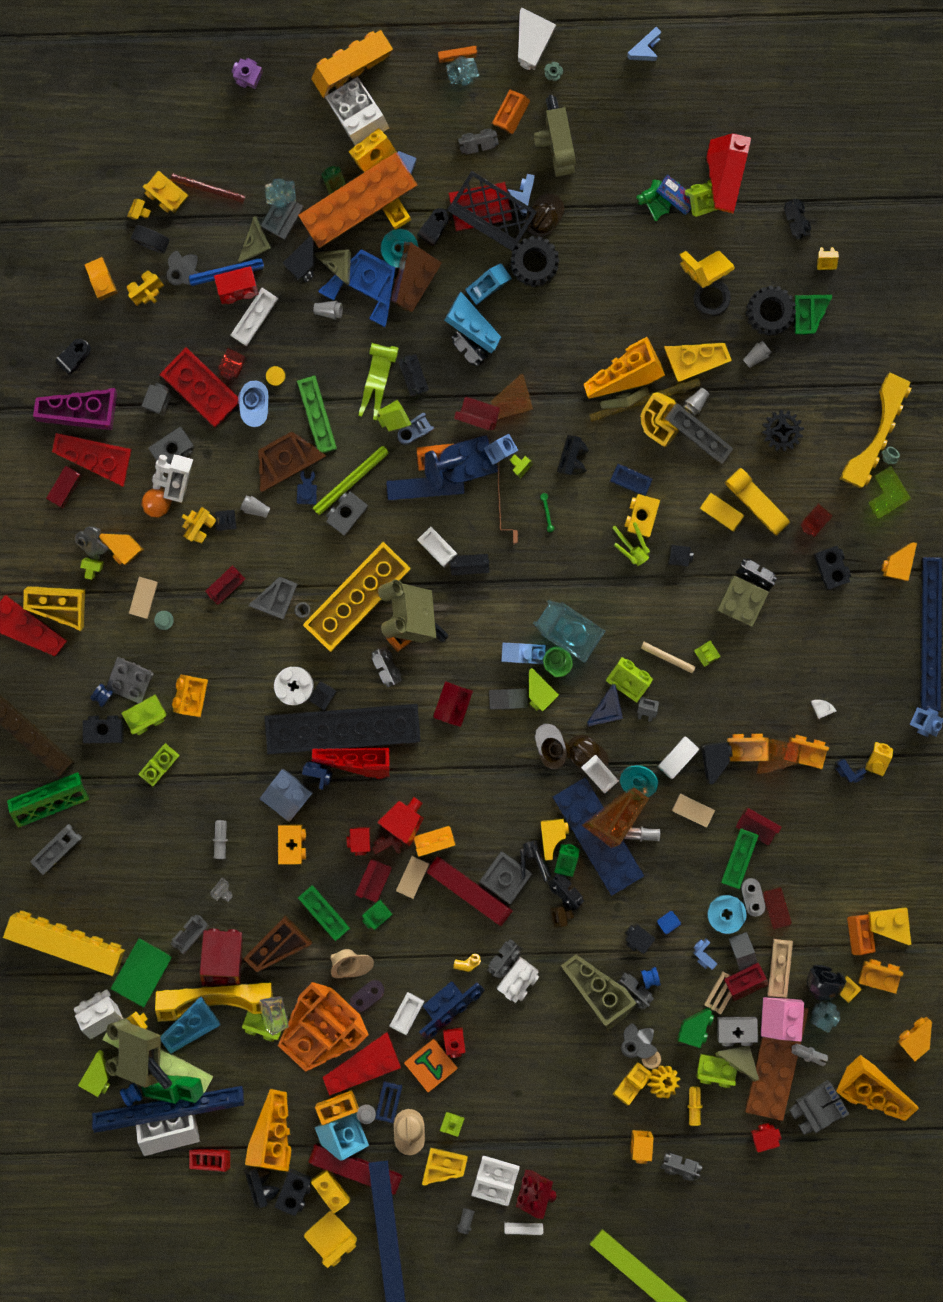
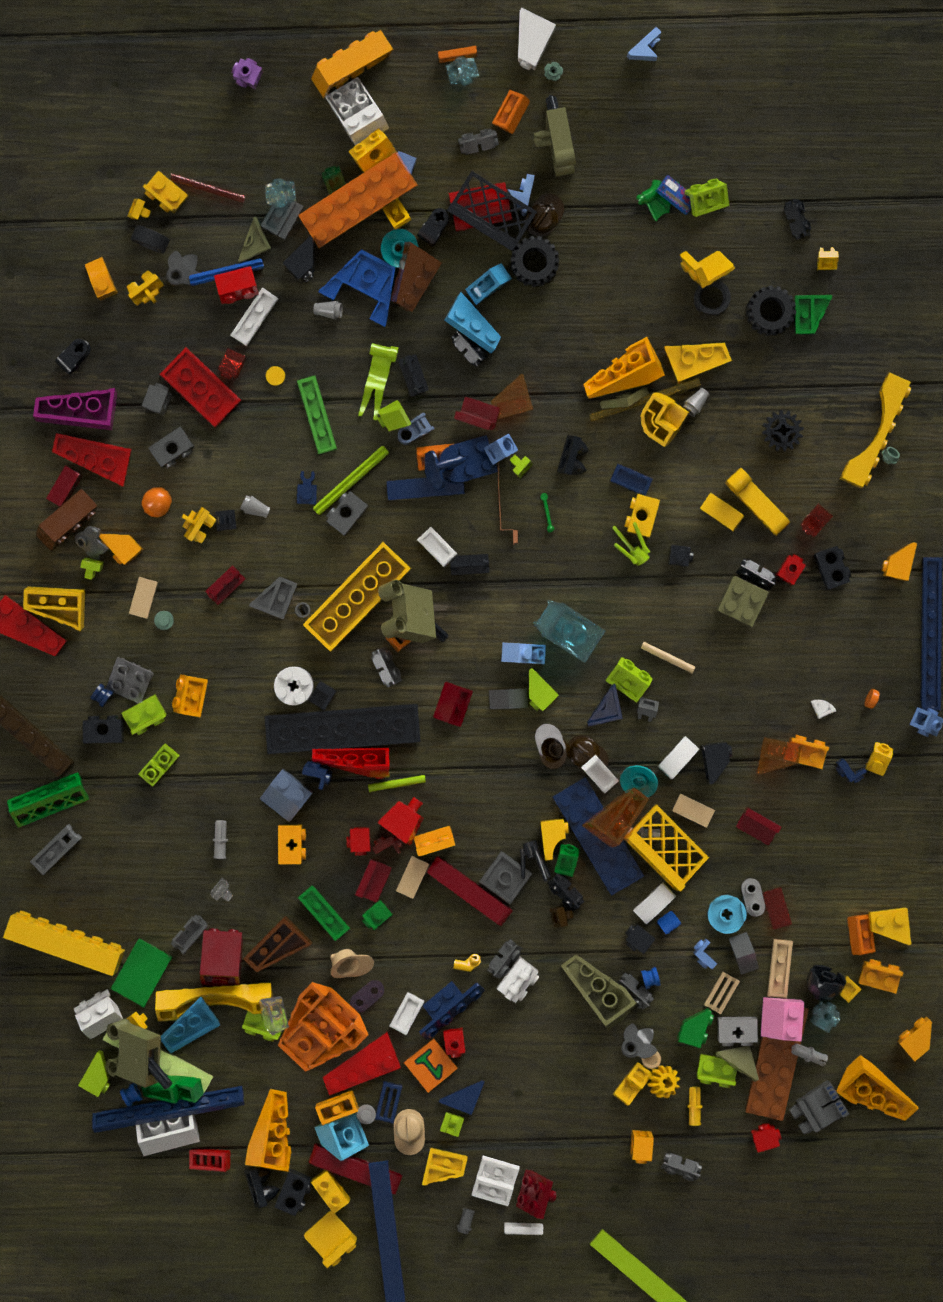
white brick [152,454,193,503] -> none
light blue piece [238,380,268,427] -> none
reddish brown wing [258,432,326,492] -> none
olive tile [315,249,351,285] -> none
bright green hair [543,646,573,677] -> none
dark grey plate [665,404,733,464] -> none
lime tile [694,640,721,667] -> none
red wedge [706,133,751,213] -> none
green plate [721,828,759,889] -> none
dark red panel [724,963,769,1001] -> none
light orange bracket [727,734,769,762] -> none
light grey cone [743,341,772,368] -> none
clear neon green plate [868,466,911,519] -> none
none -> reddish brown wedge [36,489,97,552]
none -> lime bar [368,775,426,792]
none -> dark blue tile [439,1080,484,1115]
none -> yellow fence [622,805,709,892]
none -> white slope [633,882,676,924]
none -> red brick [776,554,806,585]
none -> orange tile [865,689,880,709]

